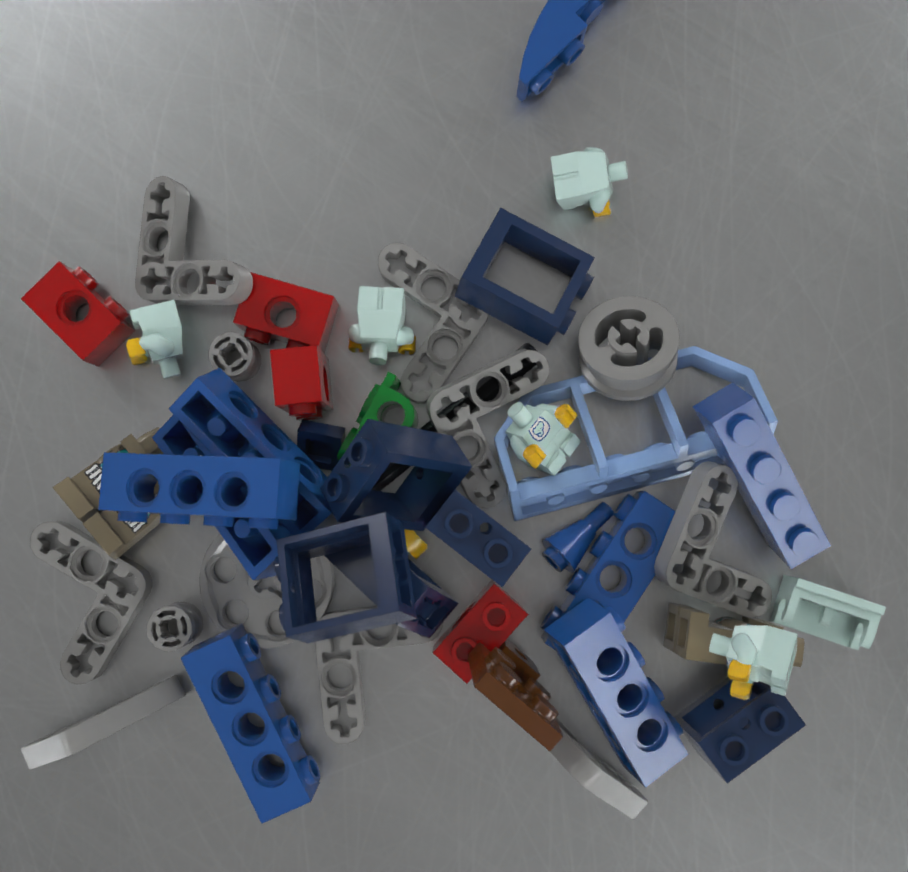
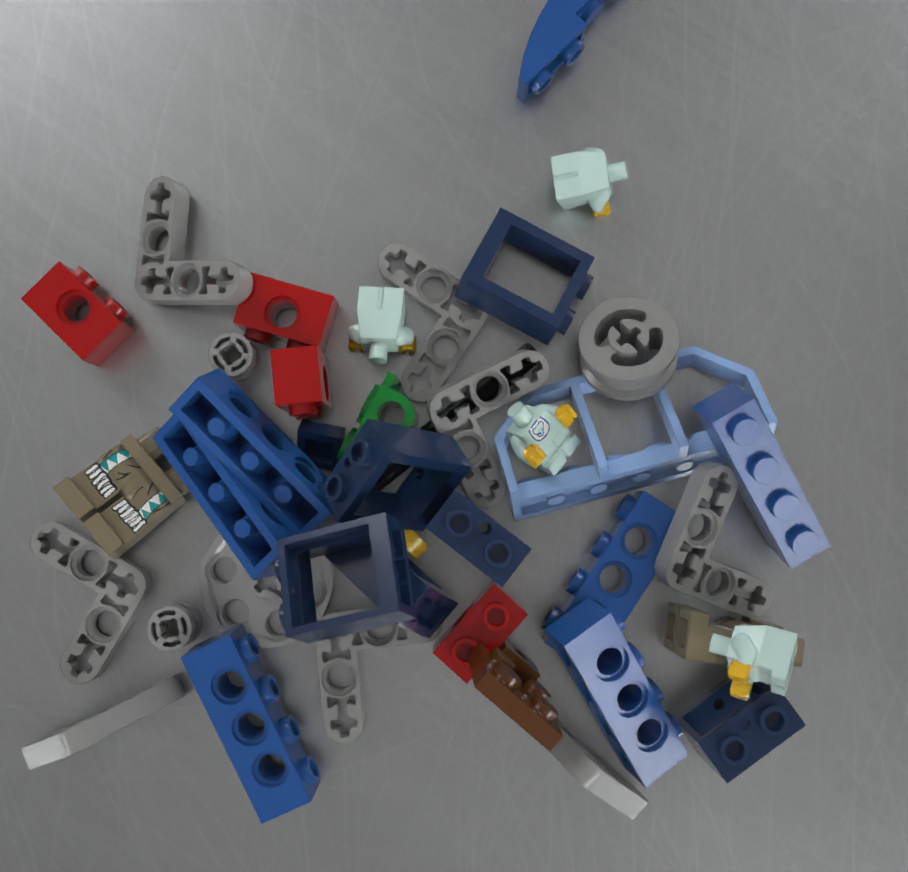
blue brick [98,452,300,529] -> none
light aqua piece [126,300,183,379] -> none
blue cone [542,502,614,573] -> none
light aqua hinge [770,575,886,650] -> none

